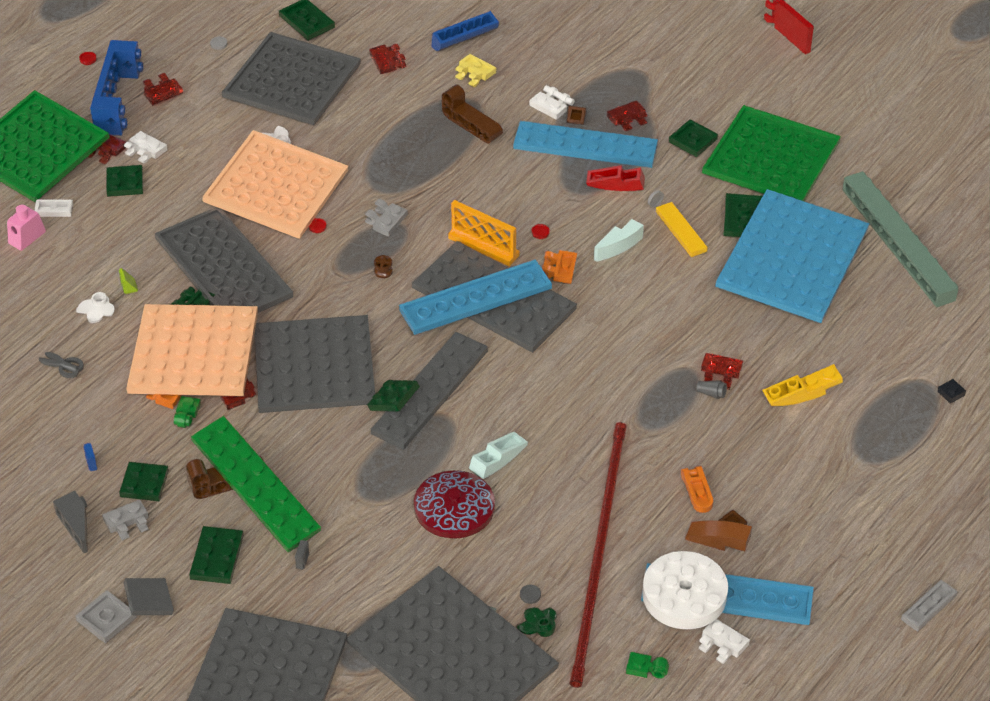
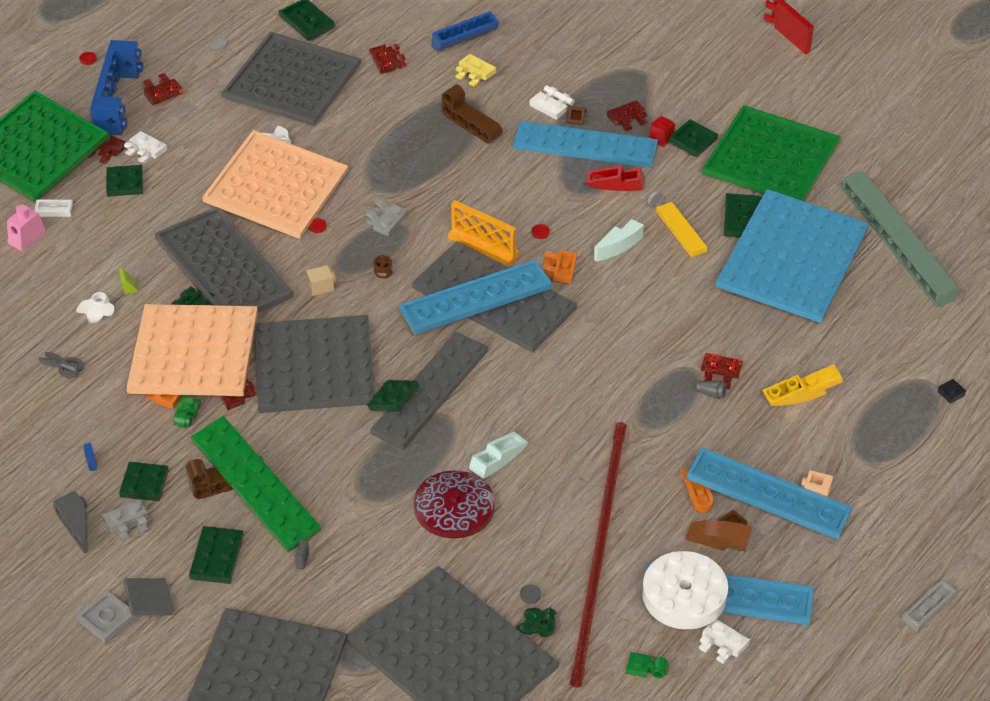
none -> tan brick [306,265,336,296]
none -> red brick [650,116,675,148]
none -> dark azure plate [686,447,853,540]
none -> light nougat brick [801,470,833,497]

